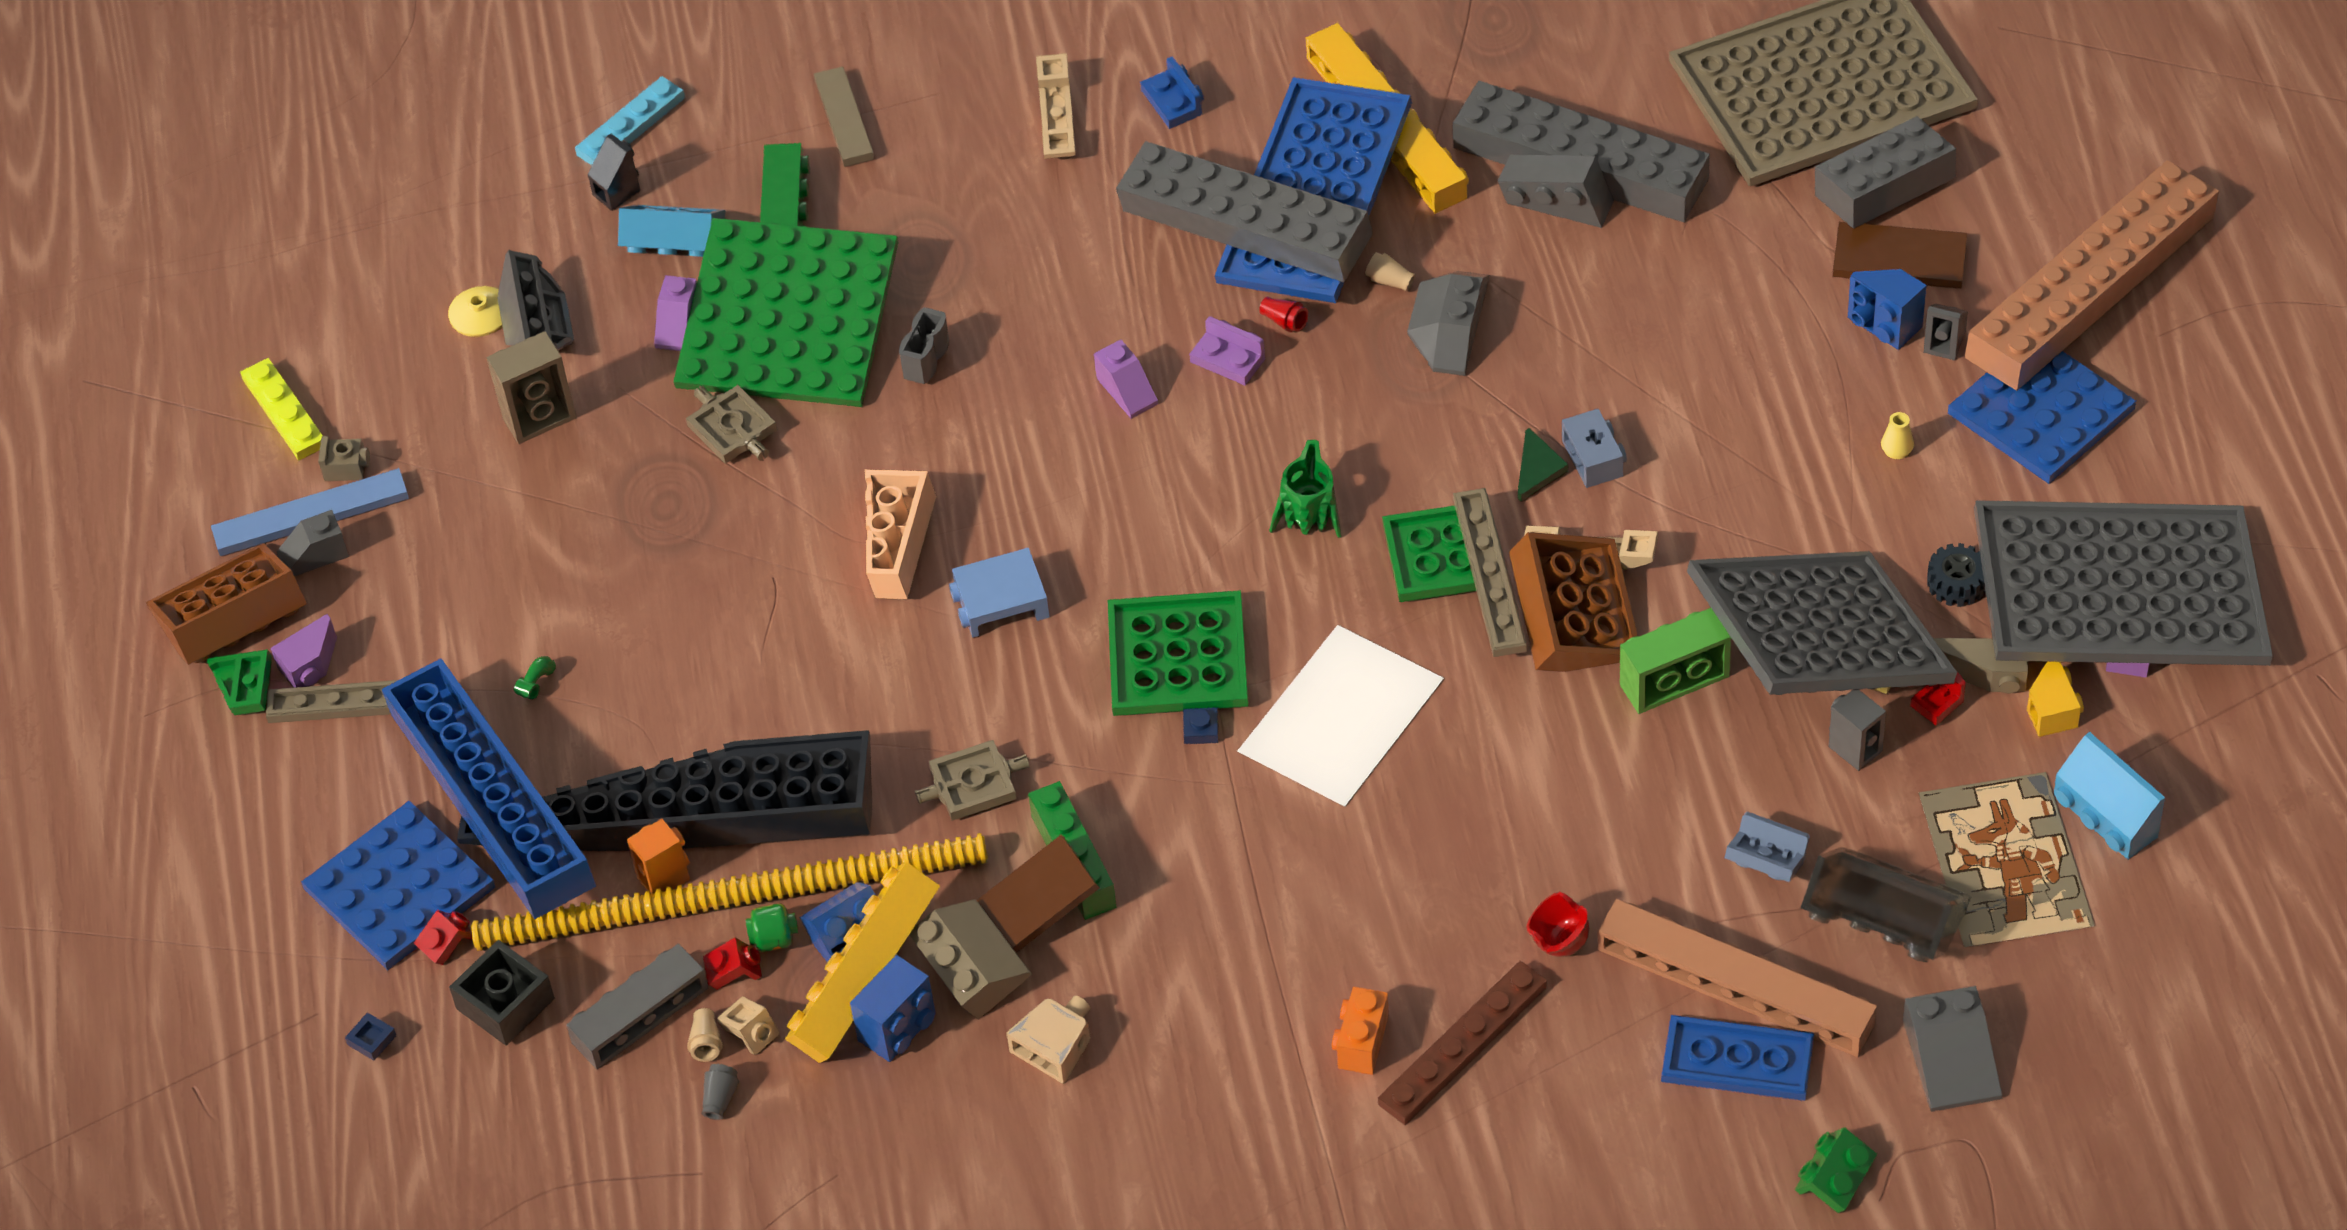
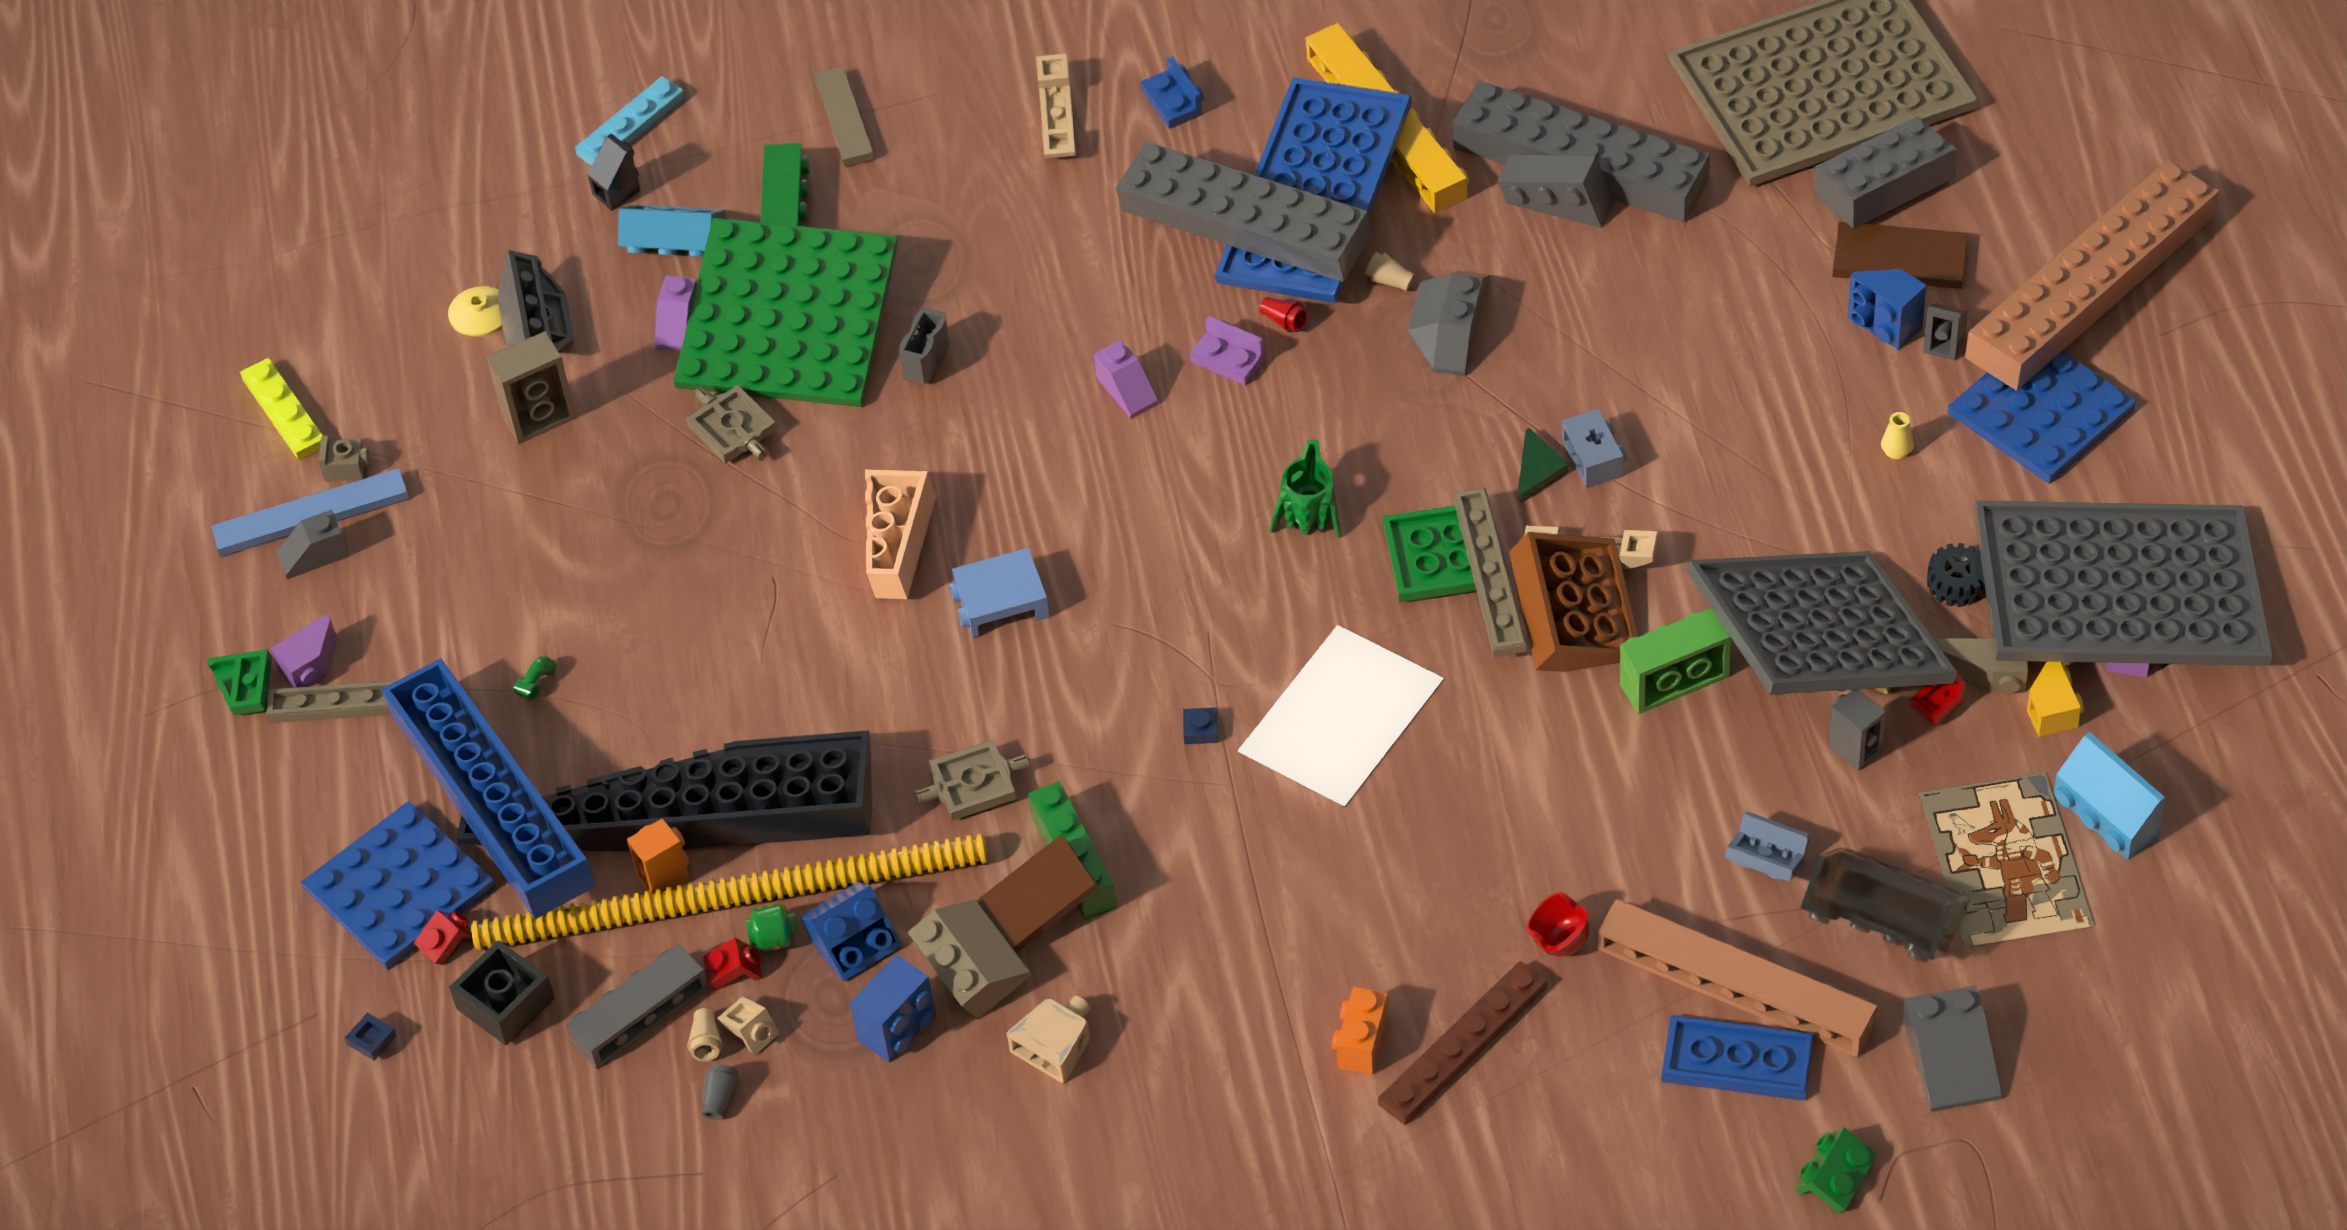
dark orange slope [146,543,307,665] -> none
yellow brick [785,862,940,1063] -> none
green piece [1107,590,1248,716] -> none

